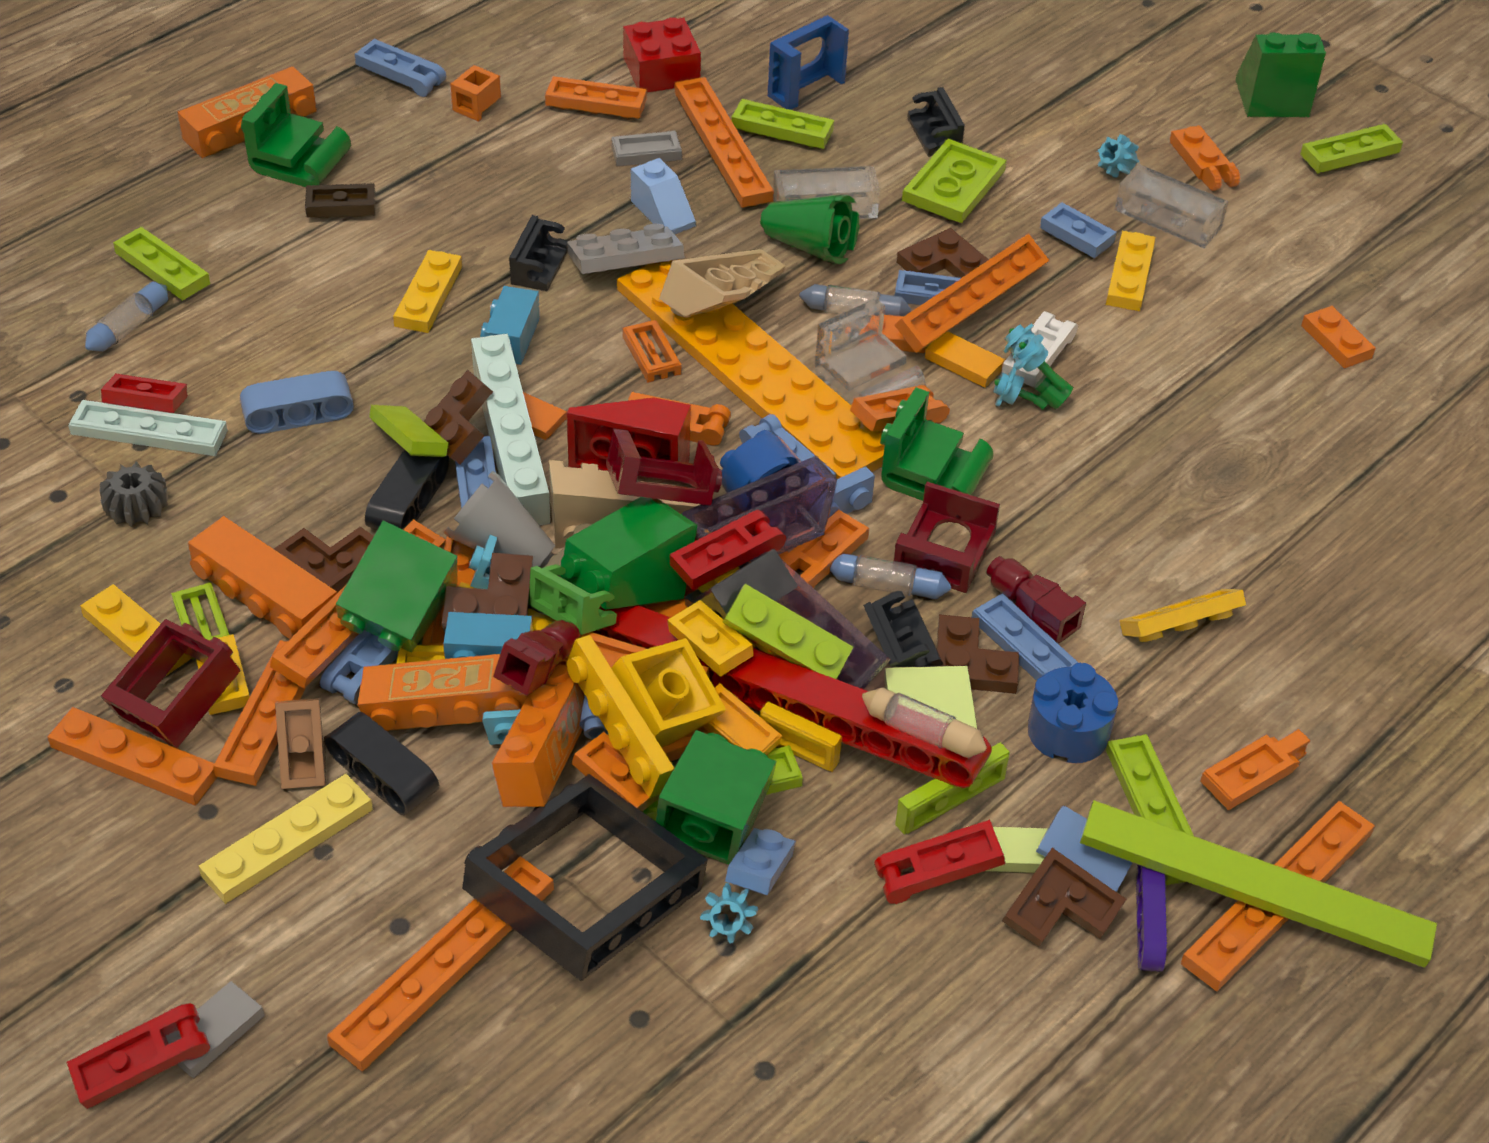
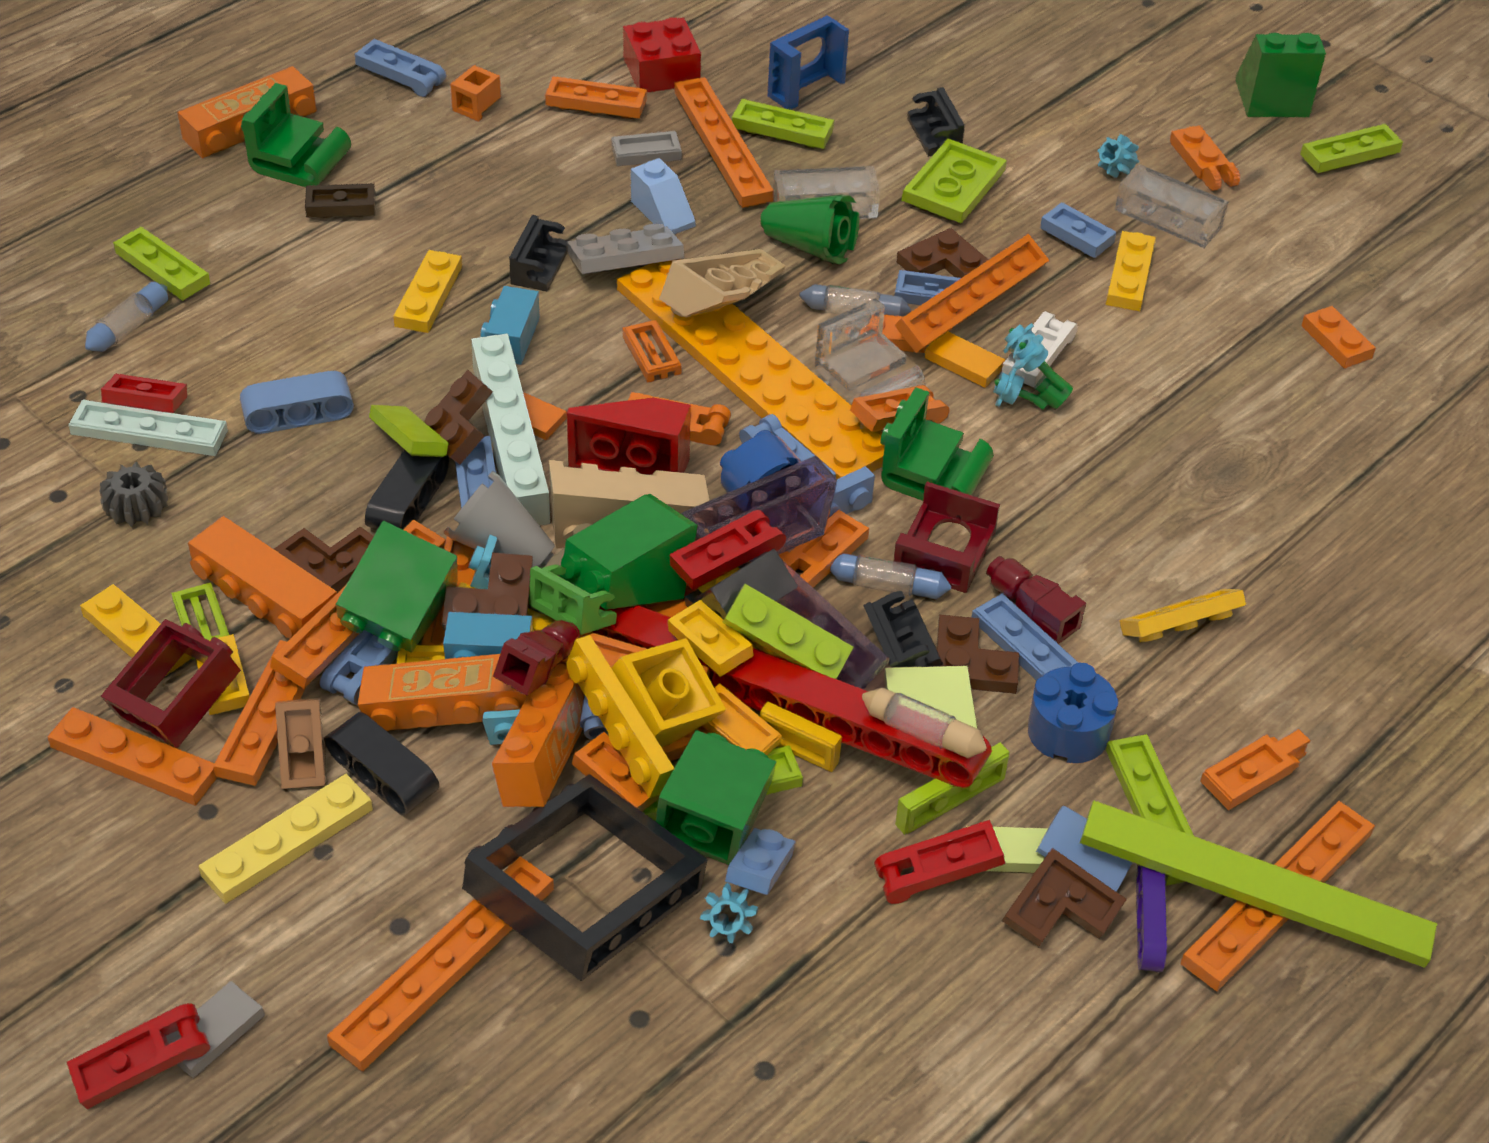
dark red panel [606,429,722,506] -> none

